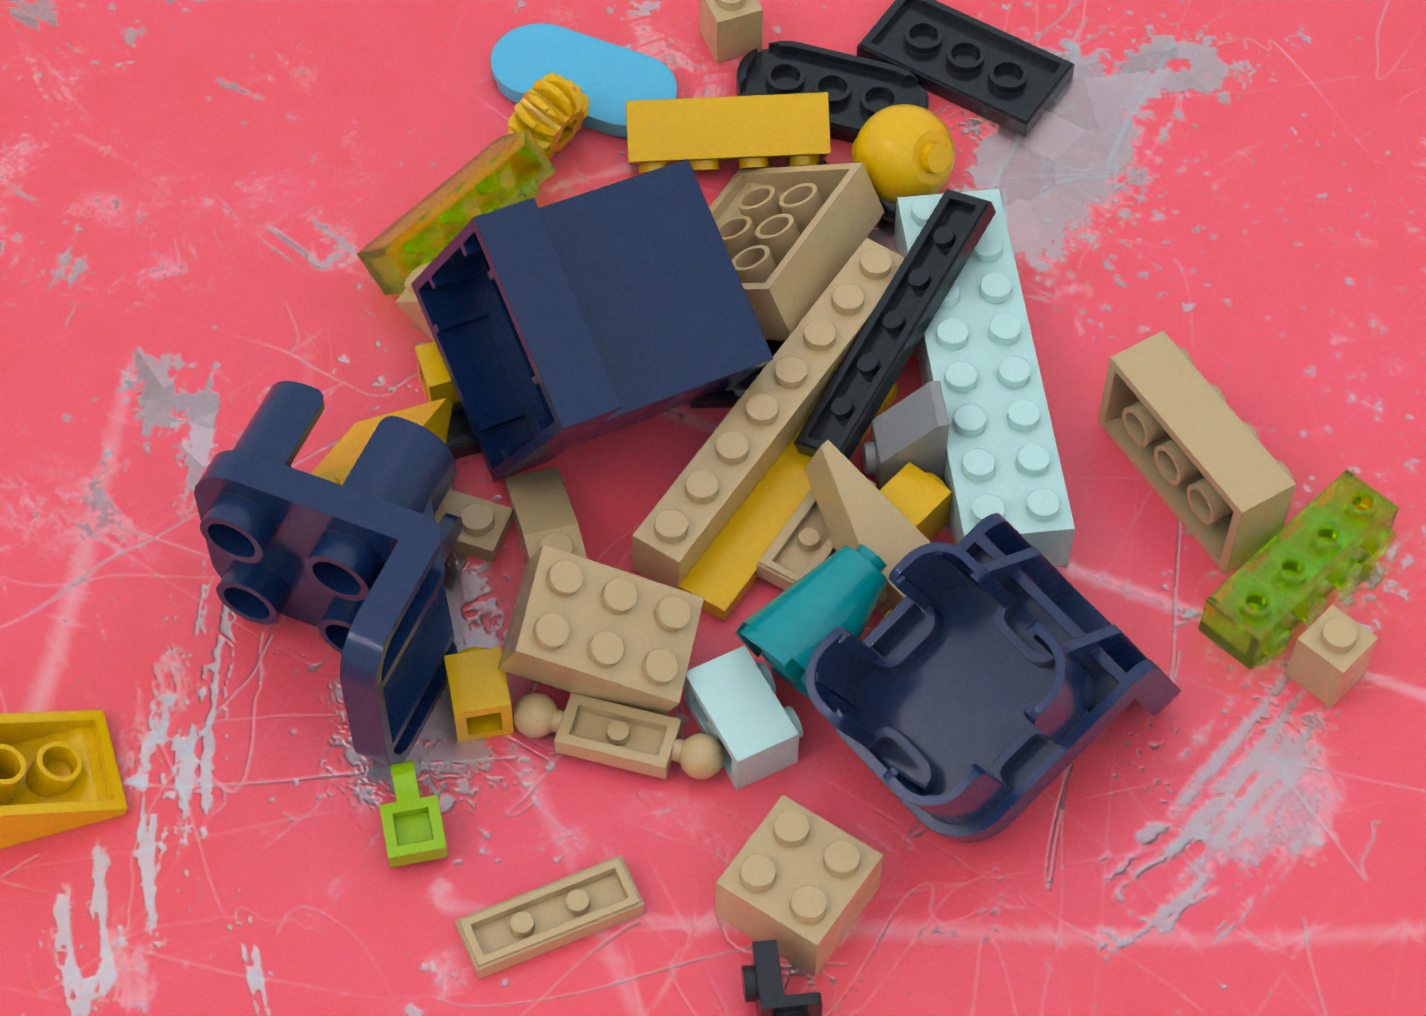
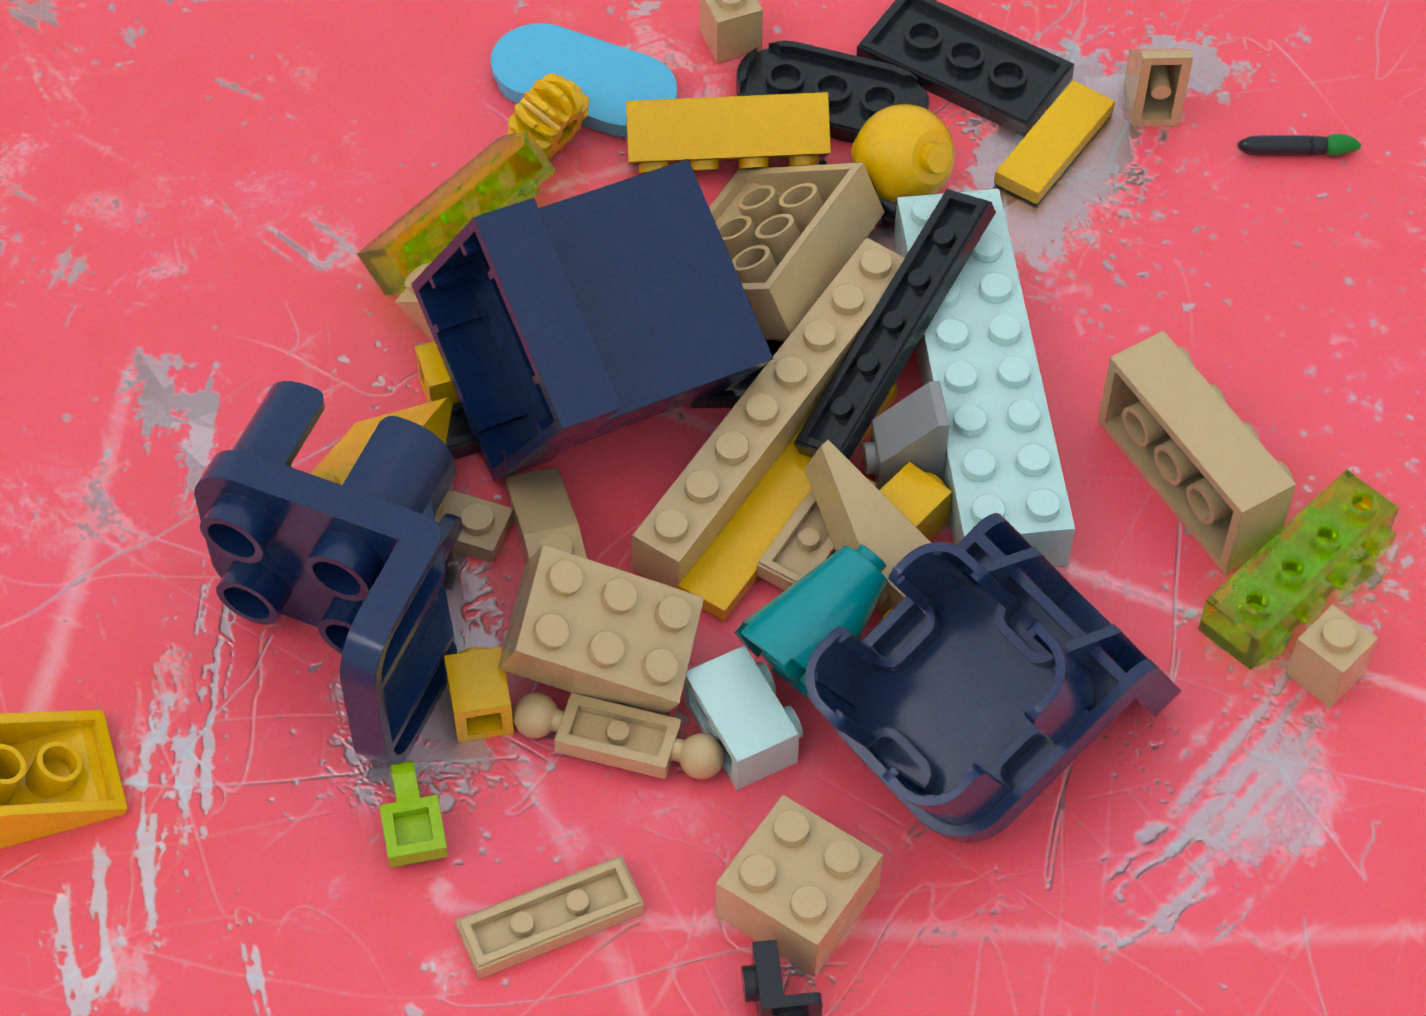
none -> yellow tile [994,80,1115,205]
none -> tan slope [1124,48,1193,127]
none -> black piece [1237,133,1361,157]

